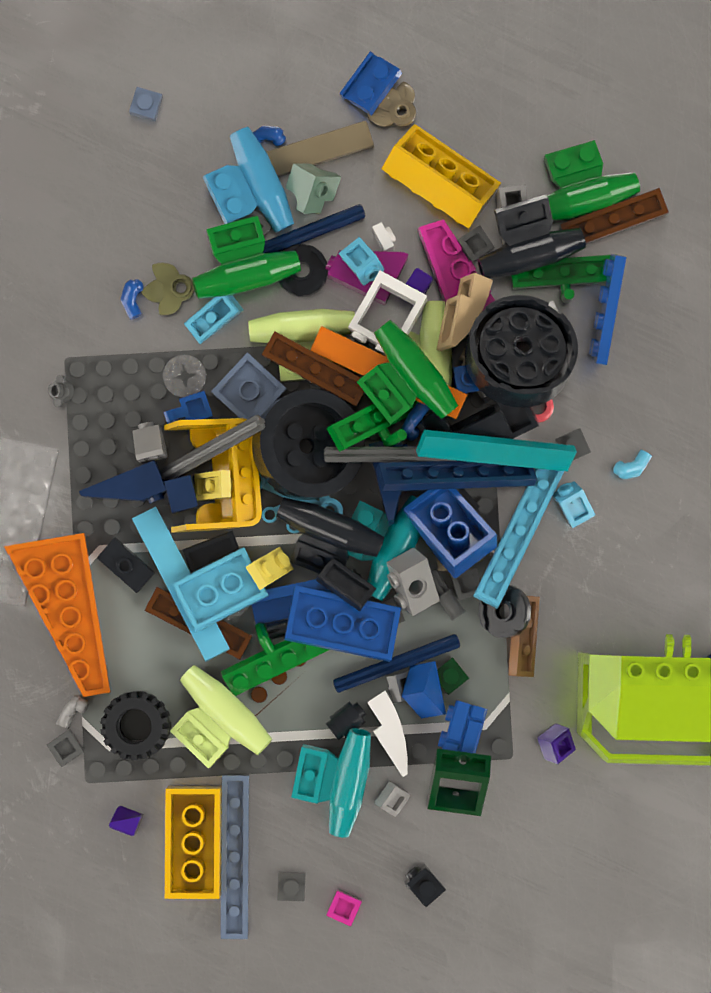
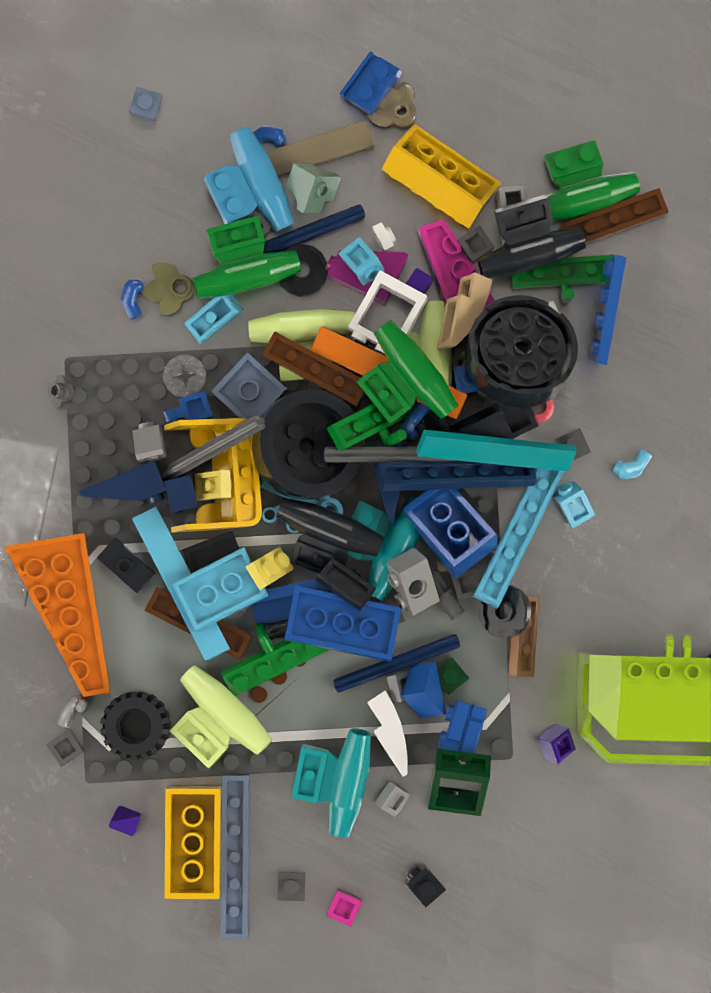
black brick [326,701,367,740] -> none

